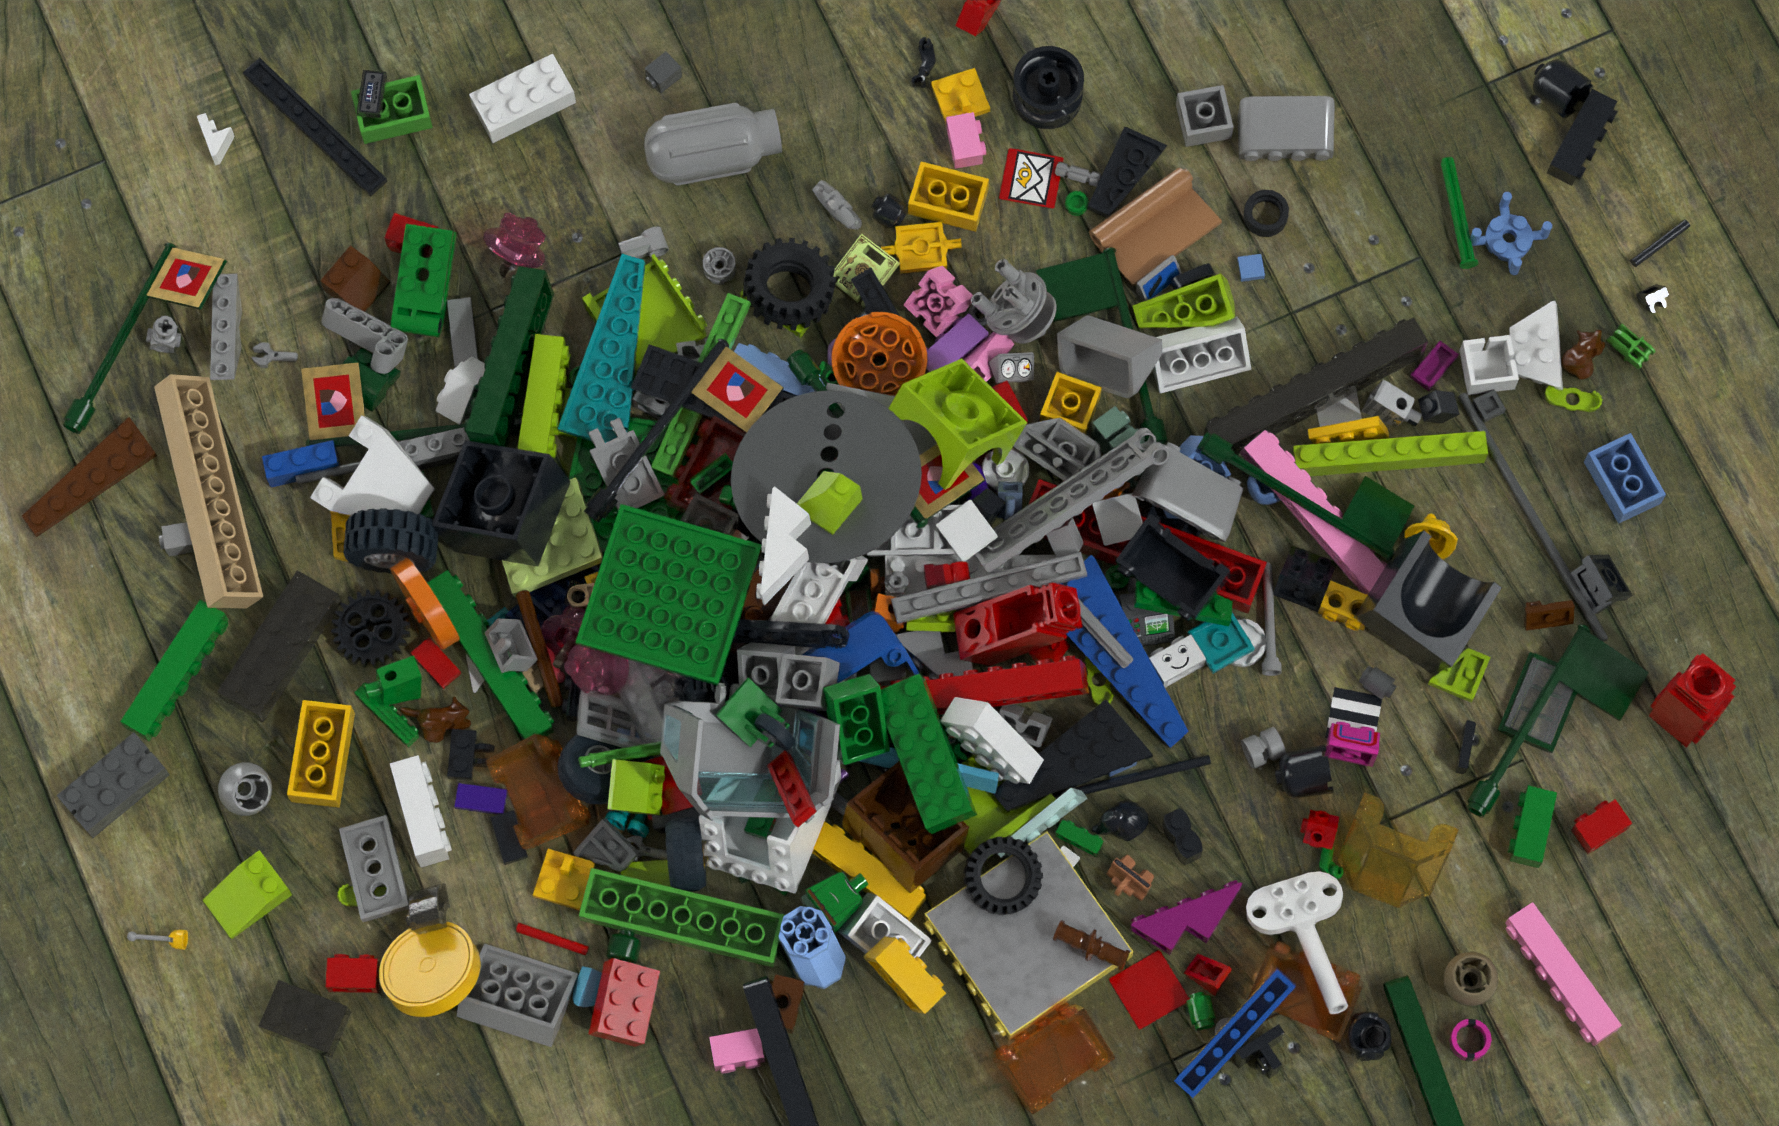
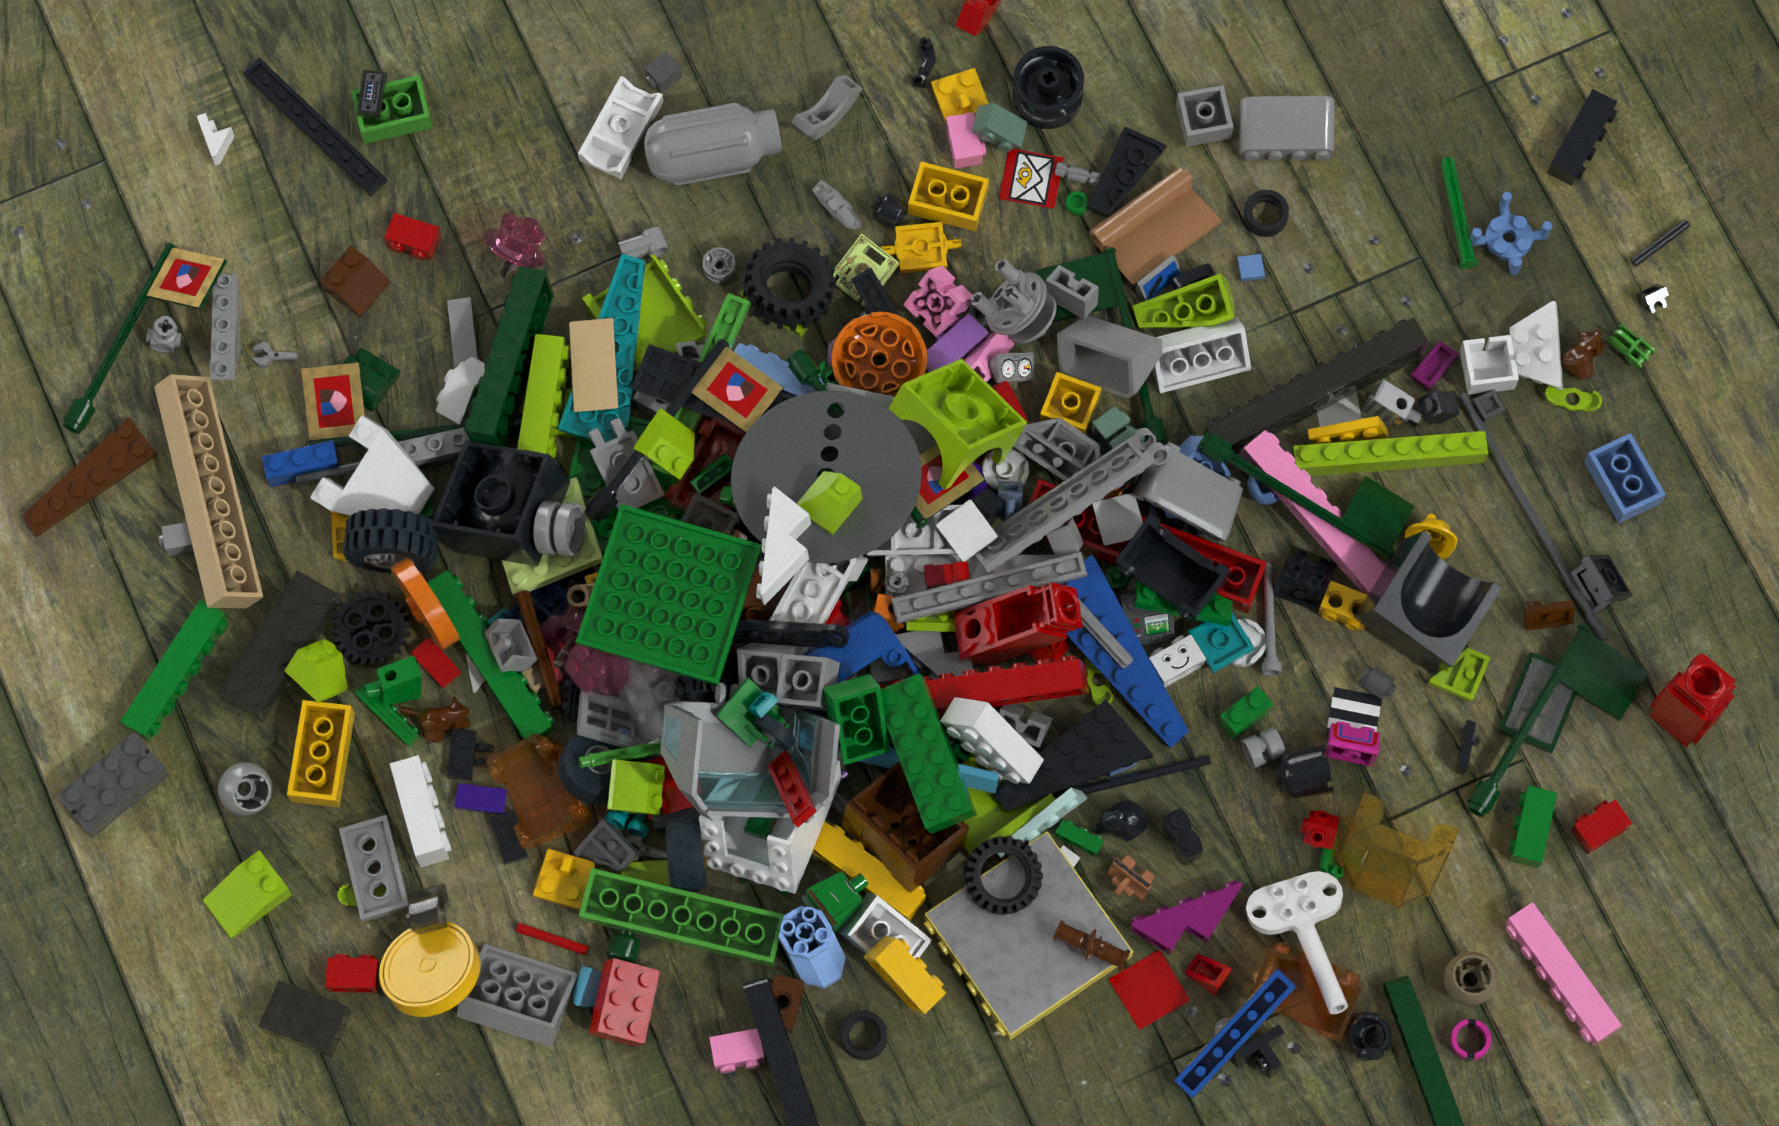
hinge [127,929,188,950] -> none
light grey beam [321,298,408,374] -> none
green hinge [391,224,457,338] -> none
white brick [469,54,576,143] -> none
clear orange windscreen [992,1002,1115,1115] -> none
green brick [1186,992,1216,1031] -> none
black cylinder [1533,59,1593,118] -> none
none -> lime slope [284,639,348,703]
none -> light grey wheel [534,501,586,557]
none -> tan sticker [569,318,618,412]
none -> white piece [578,76,663,179]
none -> lime slope [633,408,695,480]
none -> teal tile [748,692,779,718]
none -> light grey arch [791,75,863,140]
none -> black tyre [840,1010,887,1061]
none -> sand green brick [972,102,1027,152]
none -> light grey brick [1046,265,1099,319]
none -> green brick [1218,686,1273,741]

